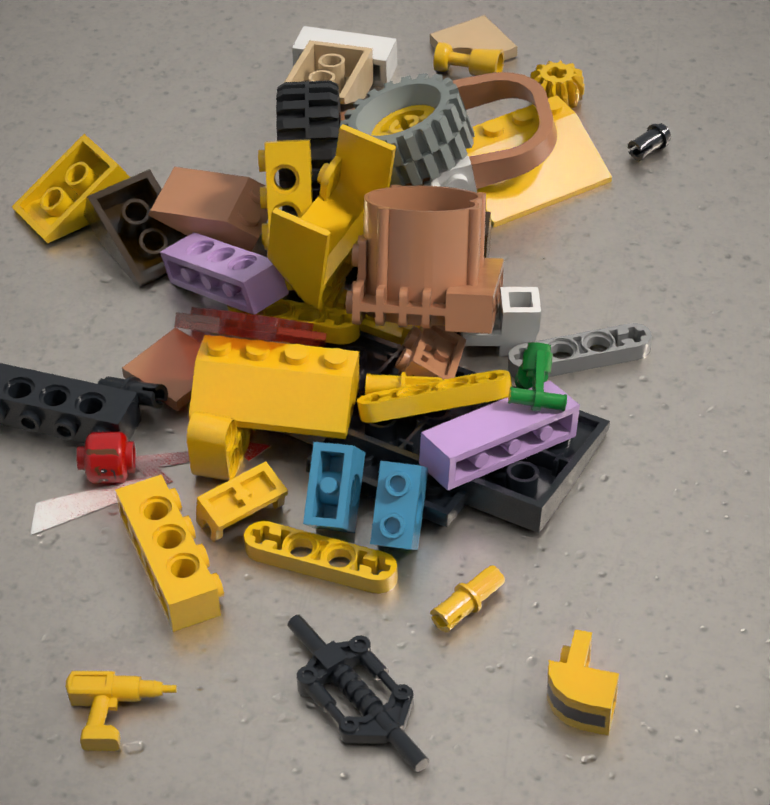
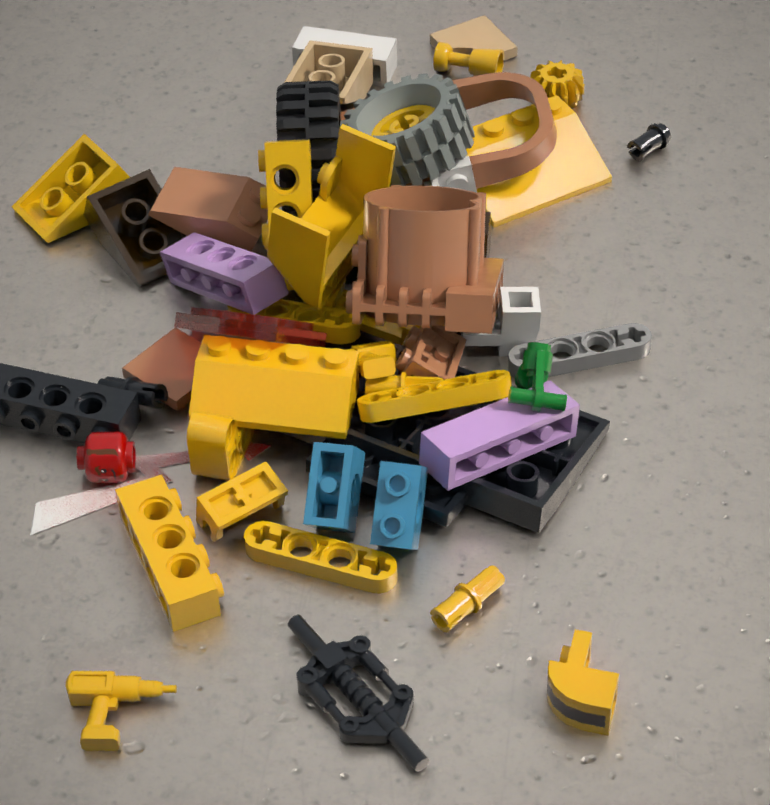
none -> yellow piece [347,340,397,379]

